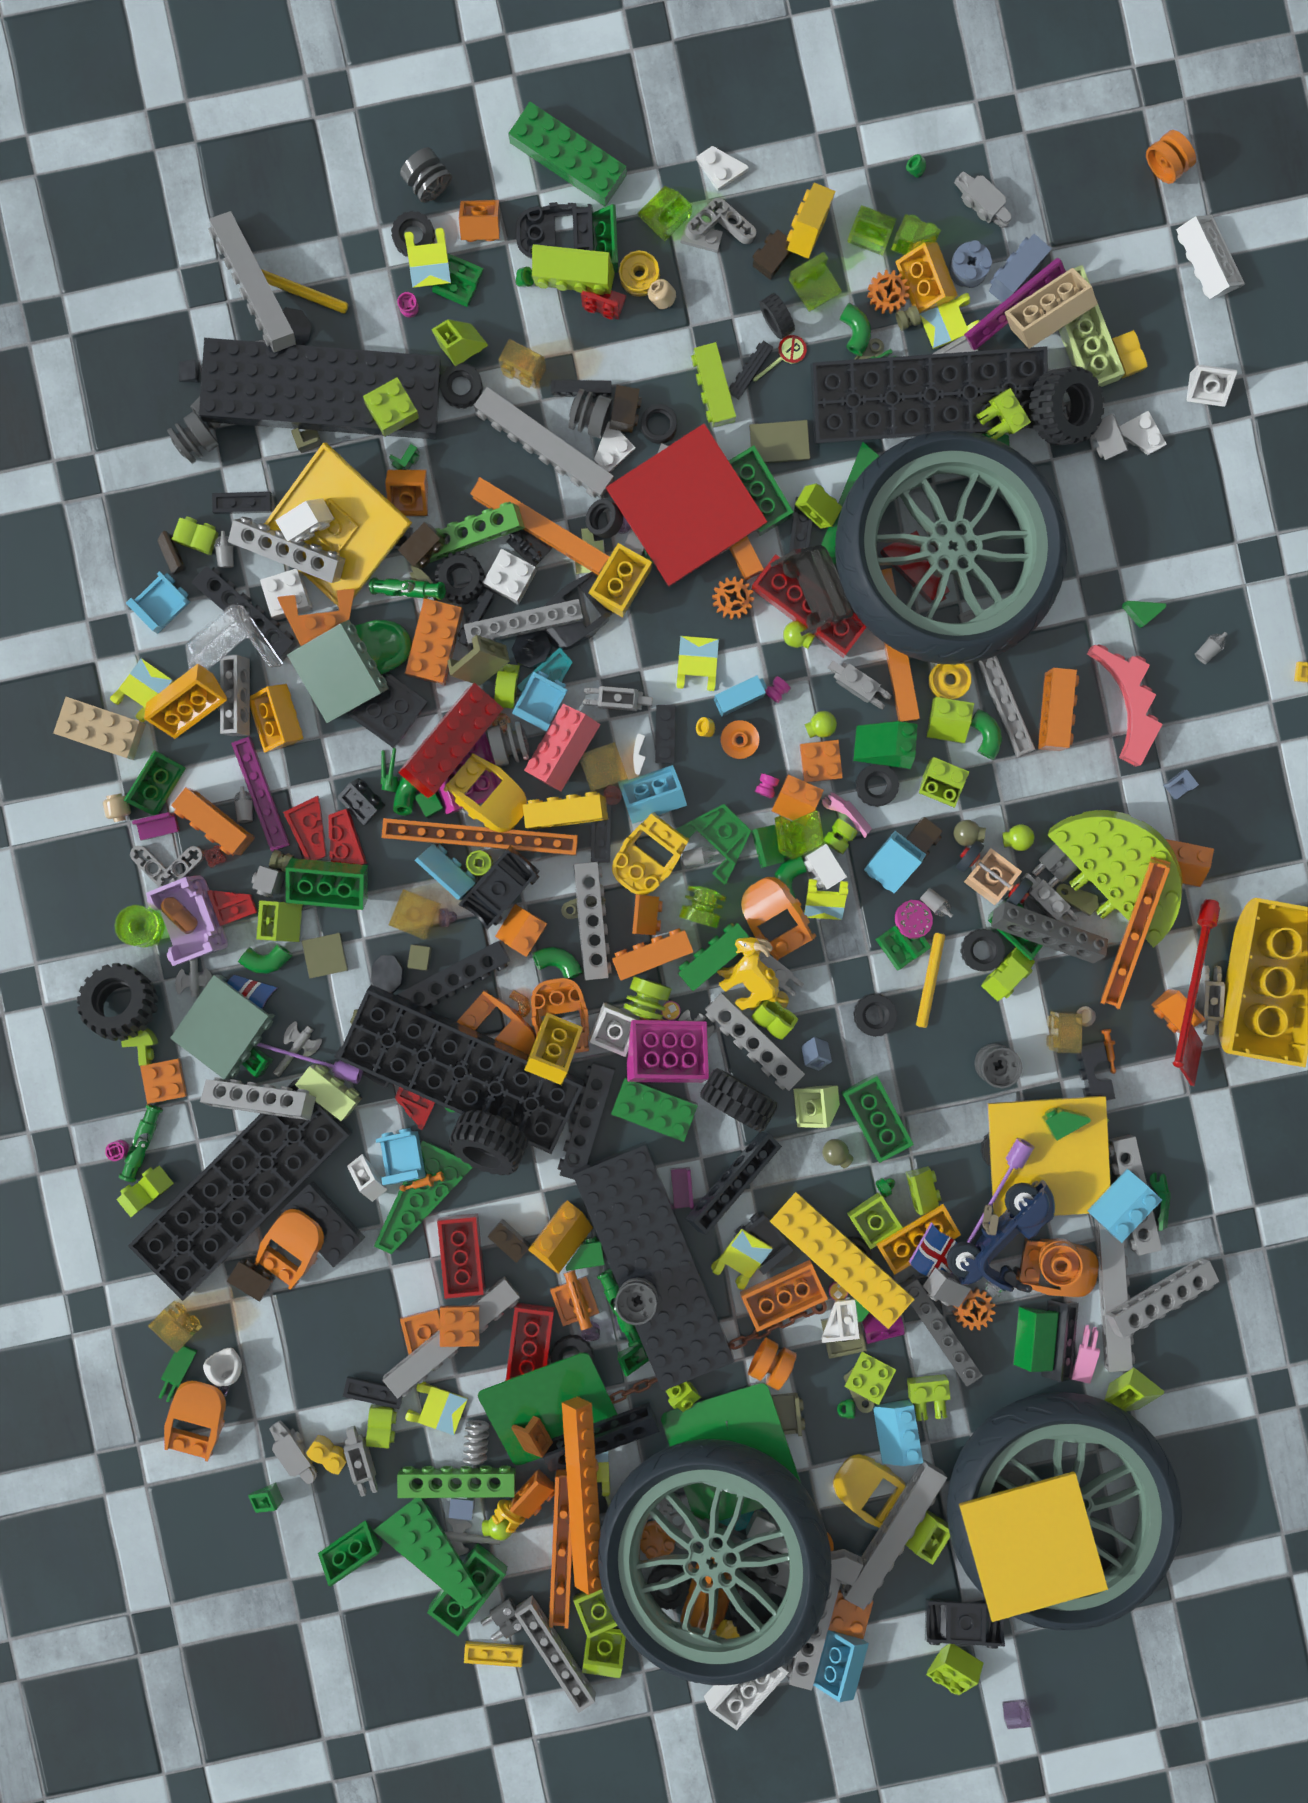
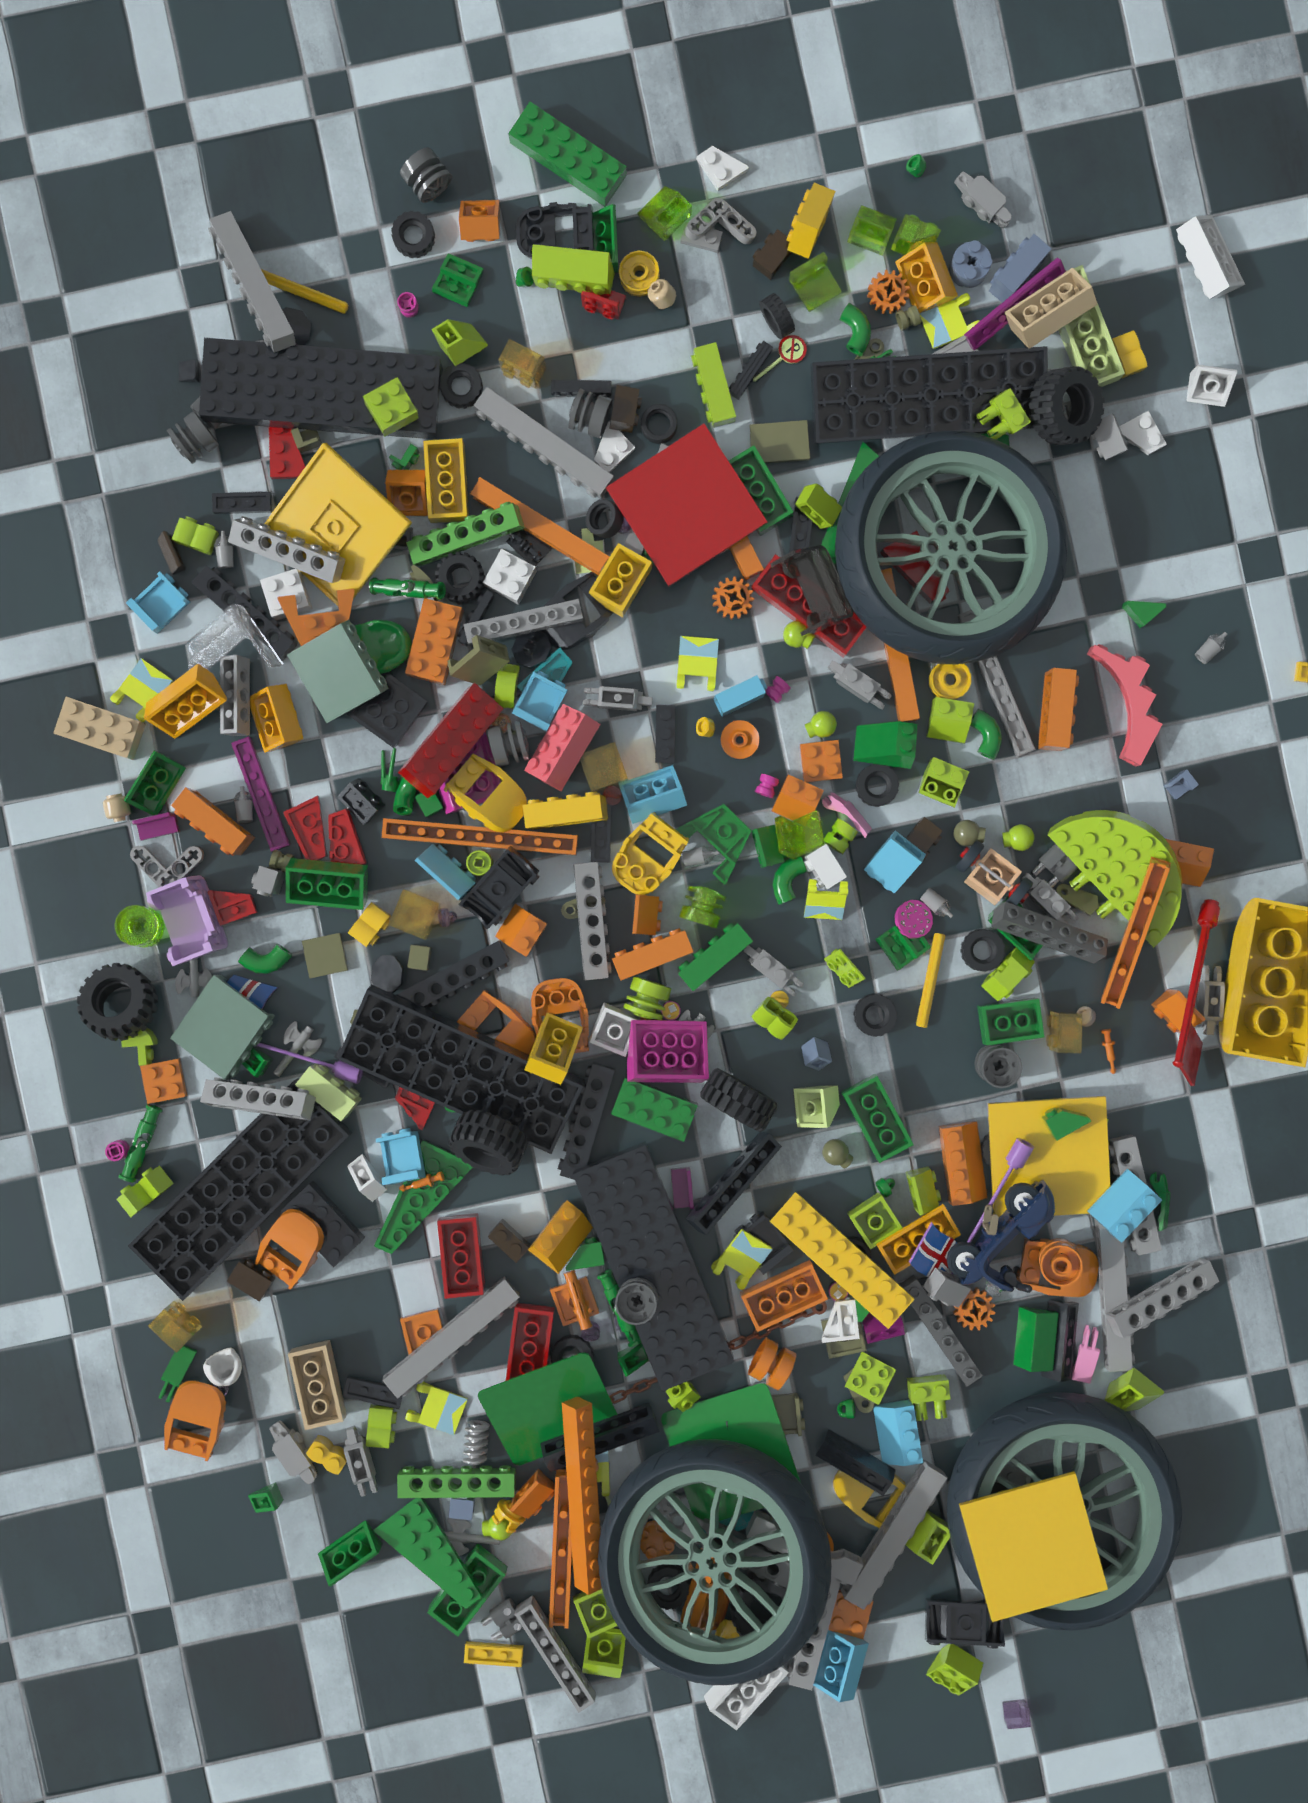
dark orange arm [161,897,198,934] -> none
clear red plate [203,845,226,867] -> none
lime slope [256,900,303,942] -> none
white brick [275,498,334,542] -> none
dark brown brick [398,522,446,569] -> none
neon yellow flag [405,228,451,288] -> none
orange plate [440,1305,479,1347] -> none
clear orange arm [509,990,531,1017] -> none
dark orange panel [511,1416,553,1458] -> none
green cylinder [532,947,583,979] -> none
white slope [633,734,646,776] -> none
light grey brick [705,993,805,1091] -> none
yellow animal [717,937,779,1011] -> none
orange slope [741,877,816,961] -> none
black arch [1075,1040,1116,1101] -> none
orange wheel [1146,130,1196,184] -> none
none -> red wing [269,427,306,479]
none -> tan brick [288,1340,347,1430]
none -> yellow brick [348,902,391,947]
none -> yellow brick [423,438,469,523]
none -> black panel [815,1430,896,1496]
none -> lime hinge [824,948,865,988]
none -> orange slope [938,1121,987,1206]
none -> green brick [977,998,1045,1045]

